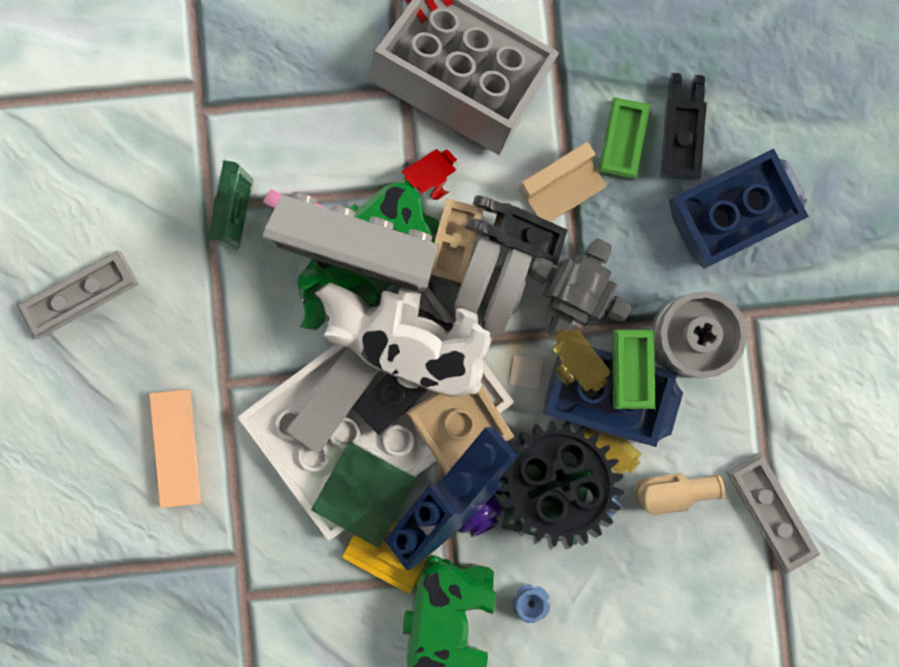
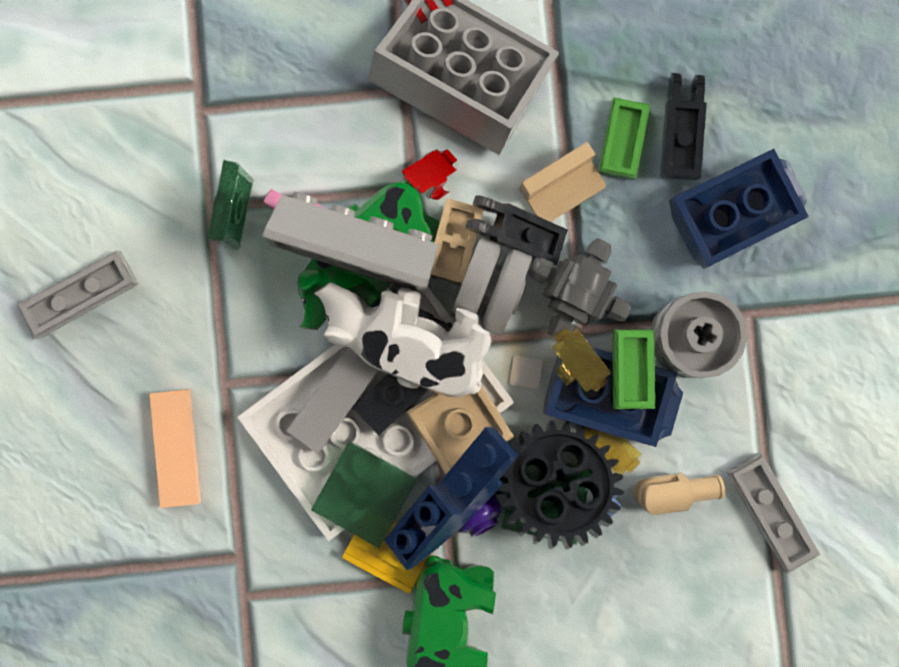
medium blue plate [512,584,550,623] -> none

